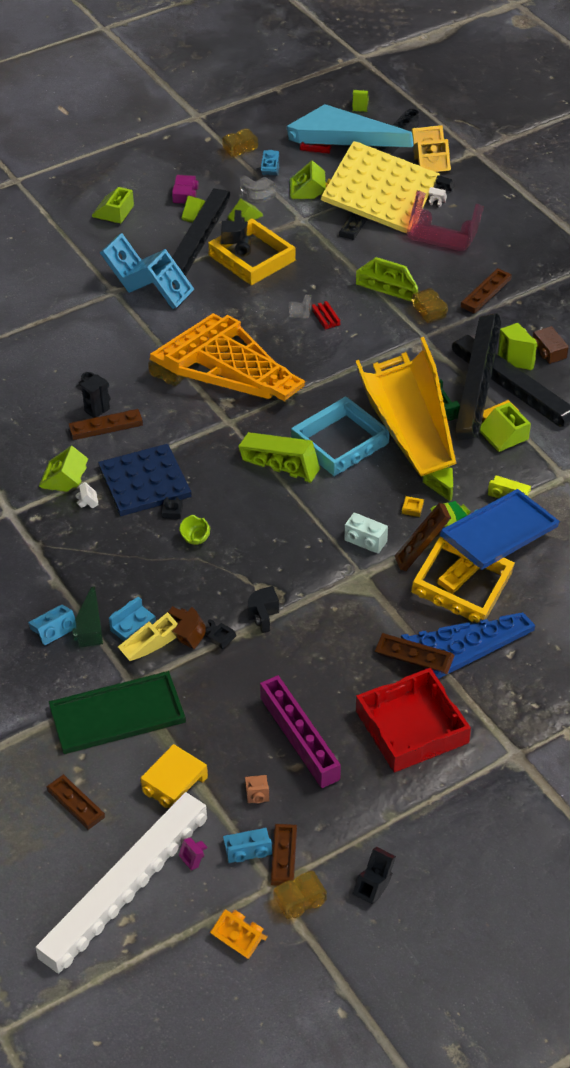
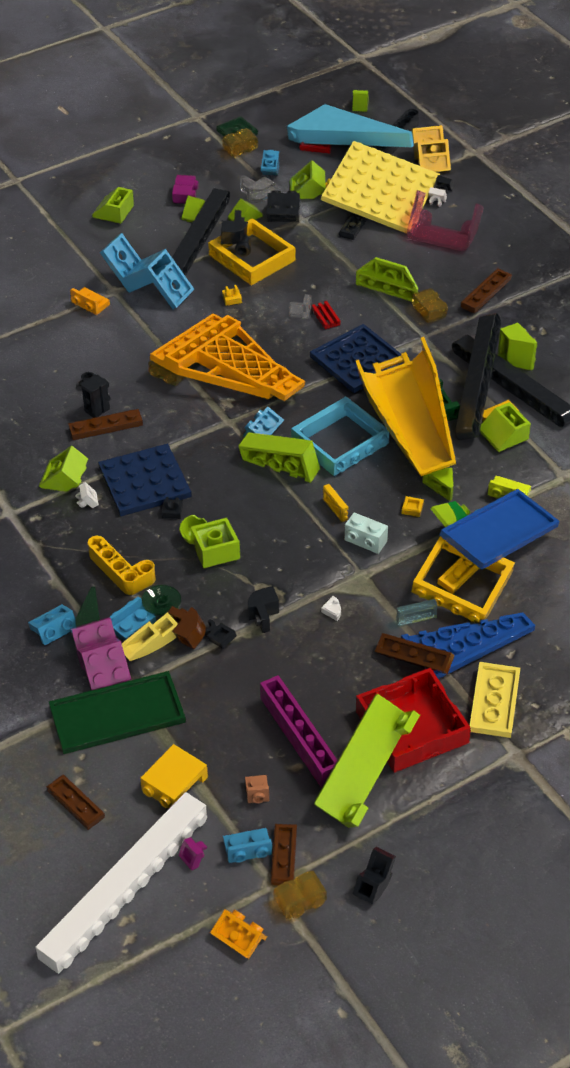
reddish brown plate [395,503,451,571] -> none
reddish brown brick [532,326,569,364] -> none
none -> light orange bracket [70,287,110,315]
none -> magenta bracket [70,617,131,690]
none -> yellow beam [88,535,156,595]
none -> clear green dish [142,585,181,615]
none -> lime slope [190,518,240,568]
none -> clear green tile [216,116,258,145]
none -> yellow tile [222,285,242,306]
none -> dark azure bracket [243,407,284,437]
none -> black bracket [266,190,301,222]
none -> dark blue plate [310,324,404,393]
none -> lime bracket [314,694,420,828]
none -> white tile [321,596,341,621]
none -> yellow tile [323,484,348,522]
none -> clear light blue tile [396,599,438,626]
none -> light yellow plate [470,662,520,738]

